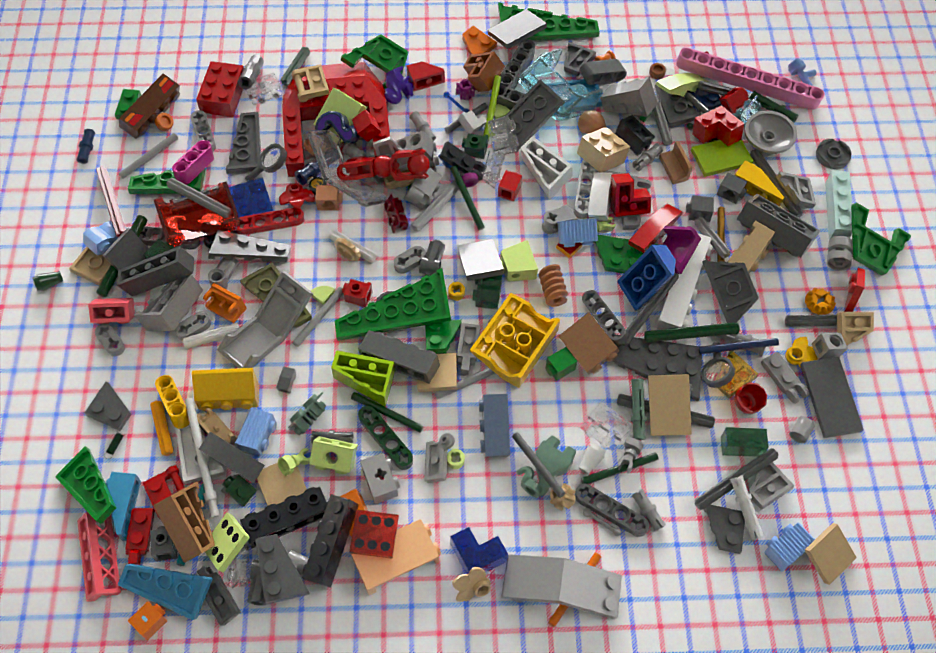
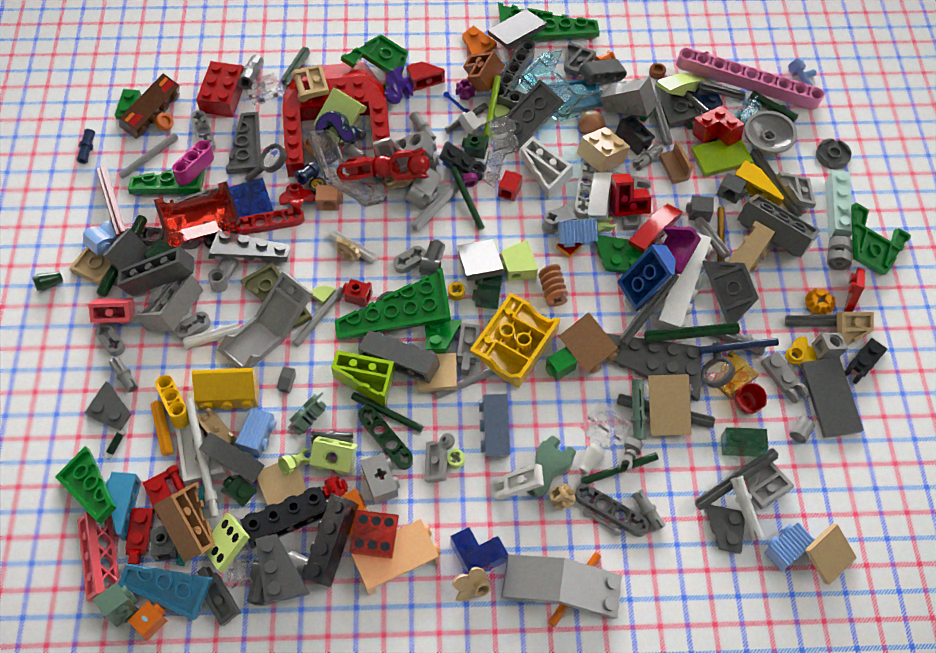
light grey axle [167,178,231,218] -> none
orange hinge [203,283,247,323] -> none
red brick [352,109,381,142] -> none
dark red hinge [384,194,409,233] -> none
dark grey bar [512,432,566,498] -> none
dark grey beam [582,290,629,345] -> none
red brick [719,87,749,113] -> none
none -> sand green brick [93,582,139,627]
none -> light grey axle [109,356,139,393]
none -> red gear [322,476,349,500]
none -> white hinge [493,464,544,500]
none -> black hinge [844,338,888,384]

